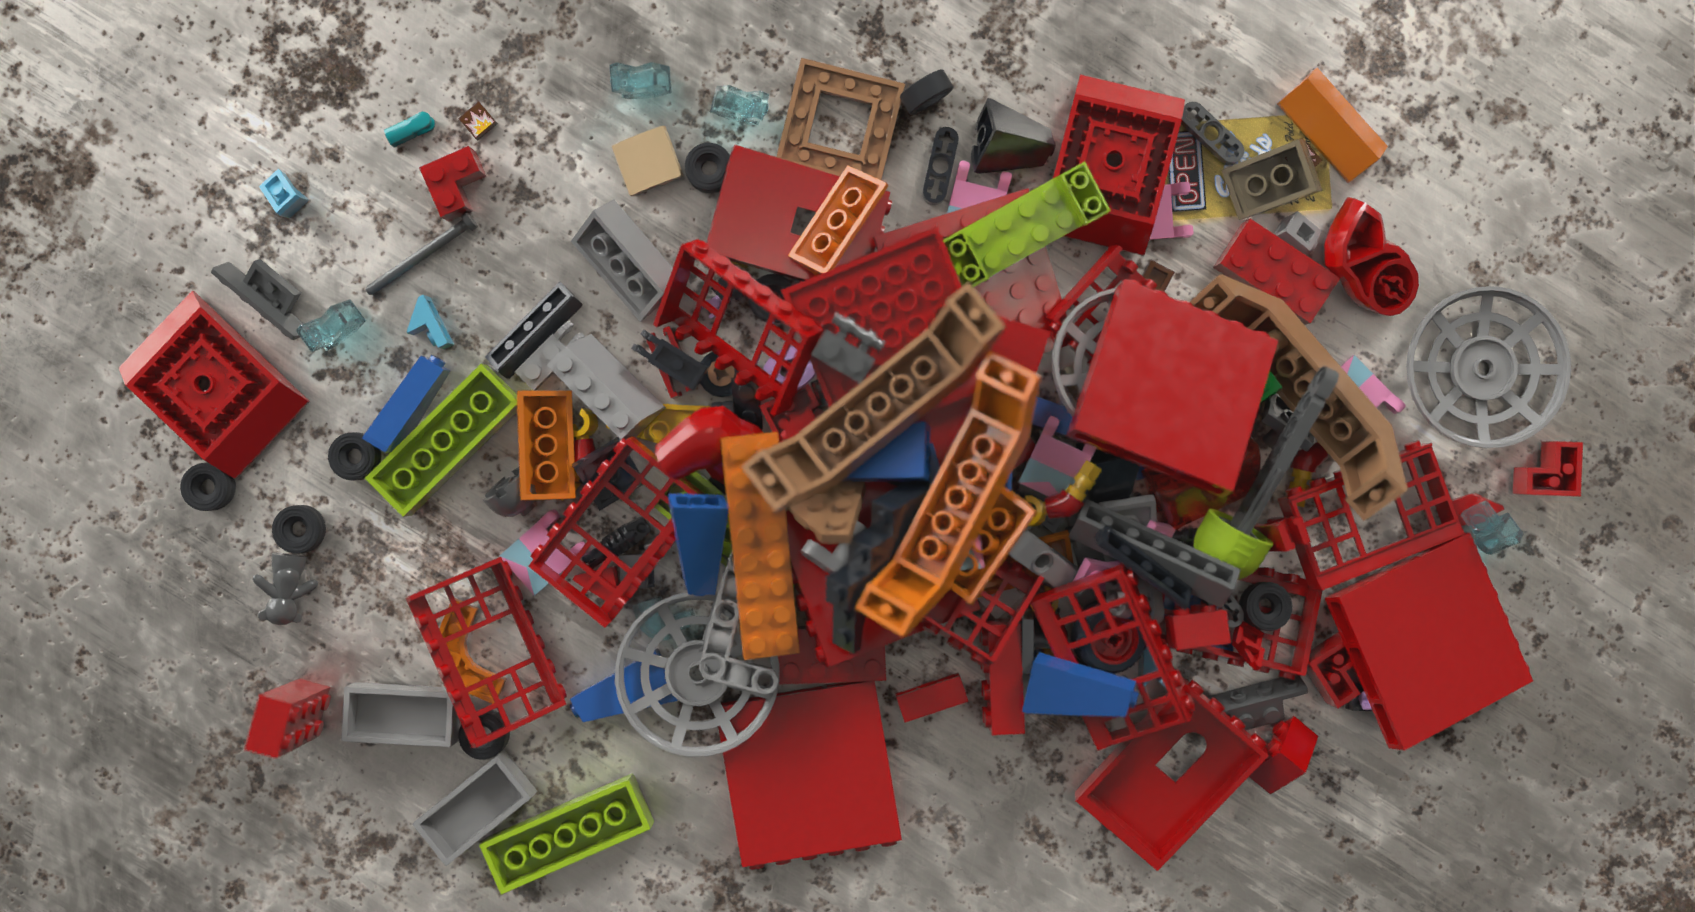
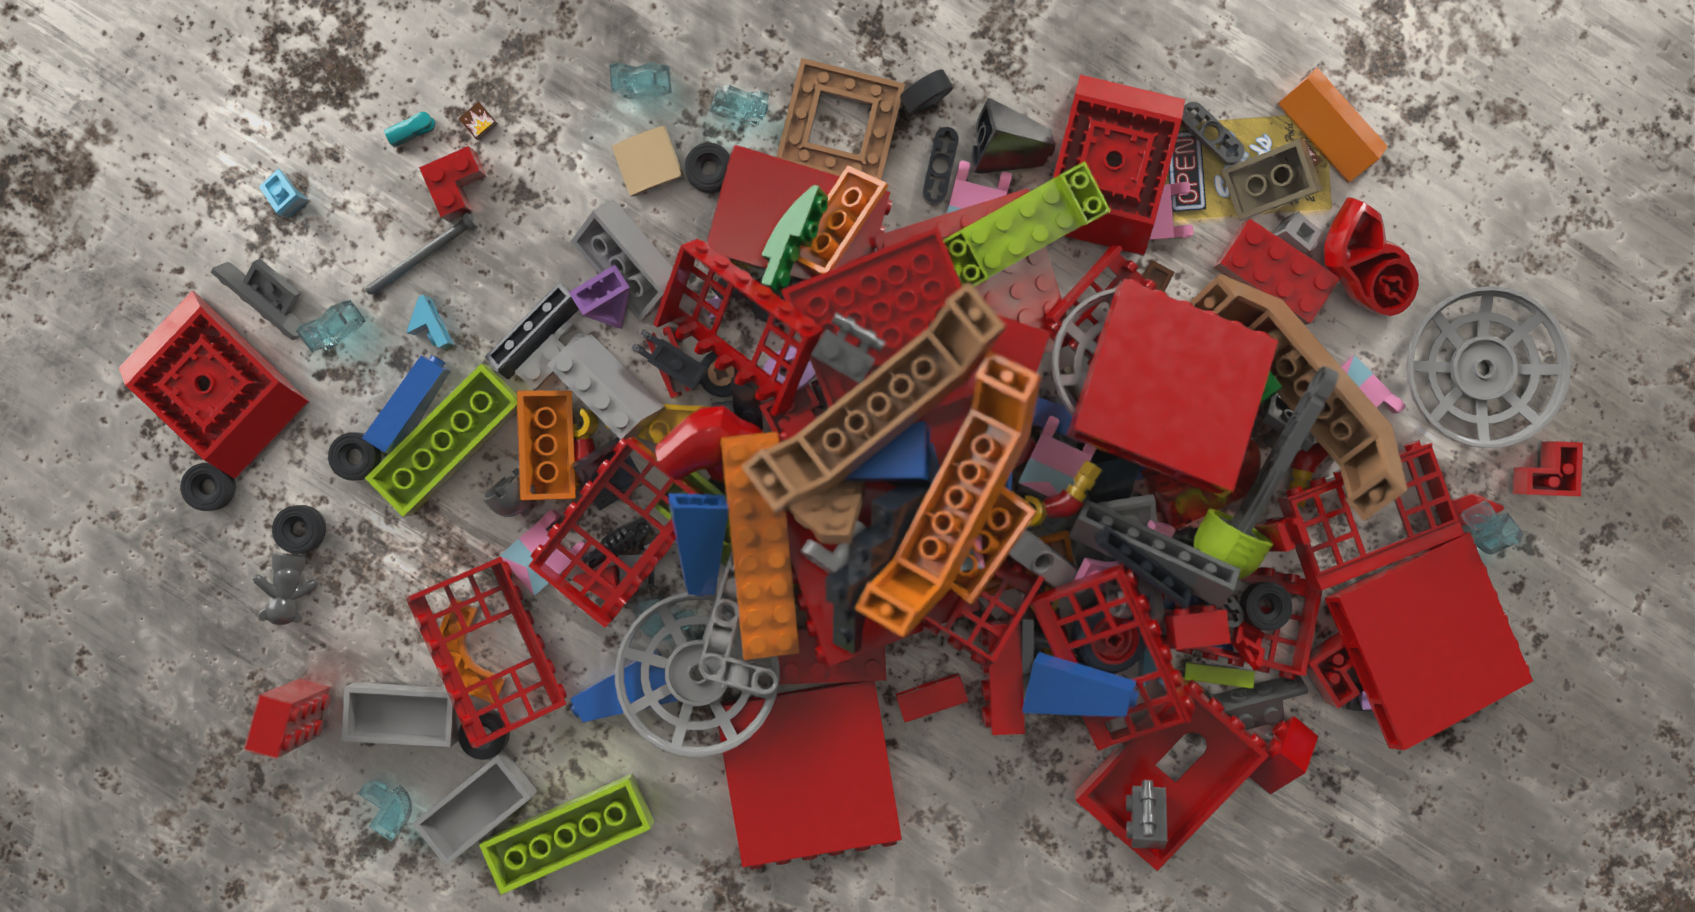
none -> clear light blue brick [358,779,412,841]
none -> medium lavender slope [569,265,630,329]
none -> green slope [761,185,829,295]
none -> dark grey brick [1126,780,1167,849]
none -> lime piece [1184,661,1255,688]

